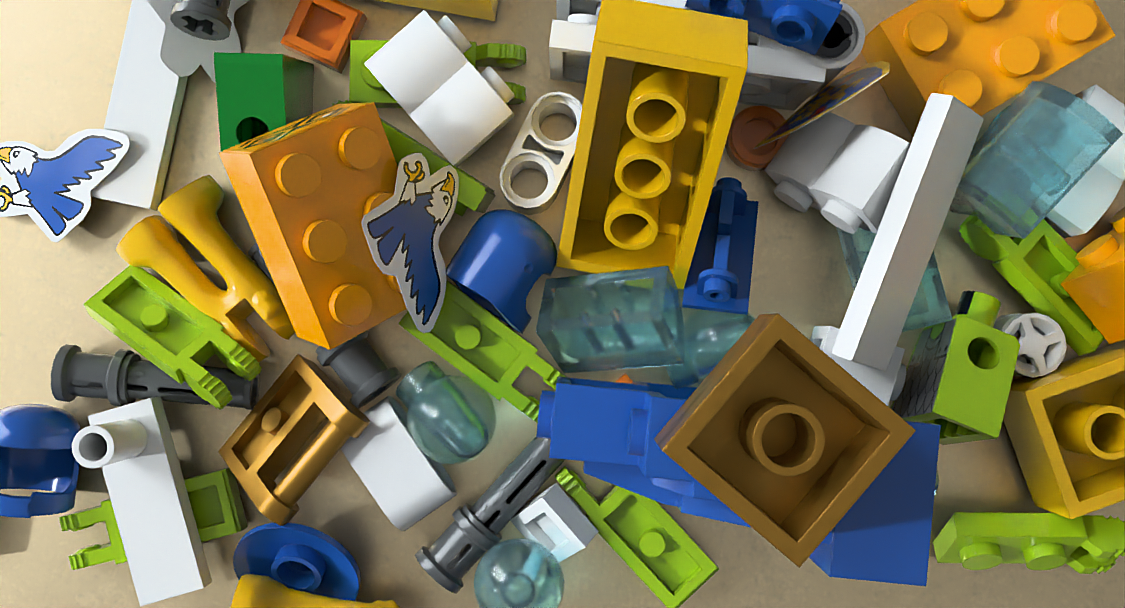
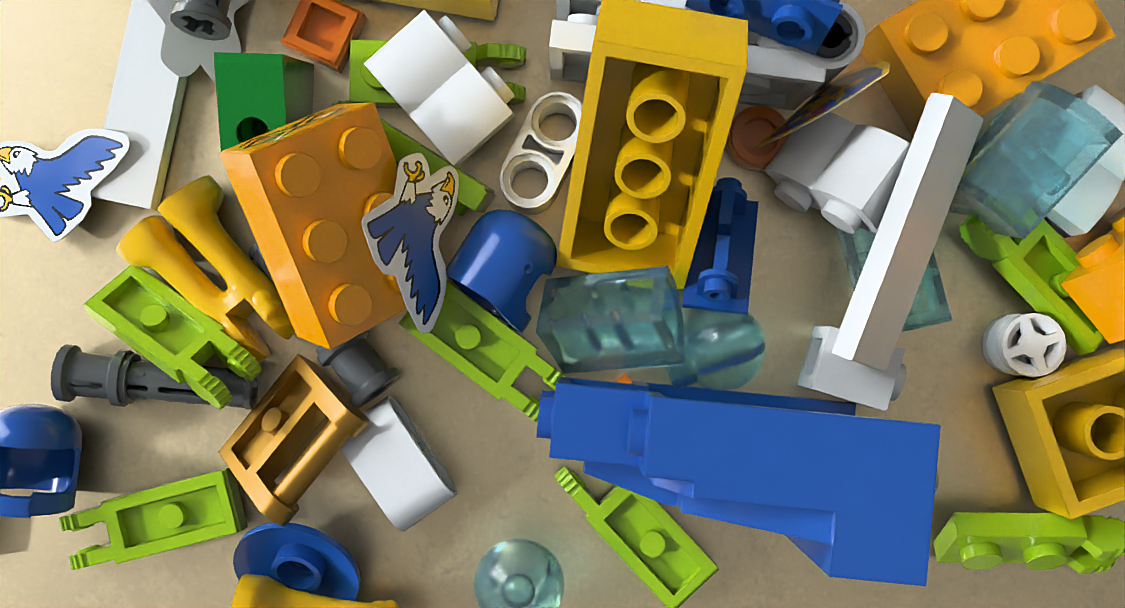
white piece [72,396,212,607] -> none
clear light blue piece [396,361,496,465] -> none
dark grey pin [415,437,566,594] -> none
white plate [510,483,599,567] -> none
pearl gold brick [654,313,916,568] -> none
lime torso [890,291,1020,445] -> none

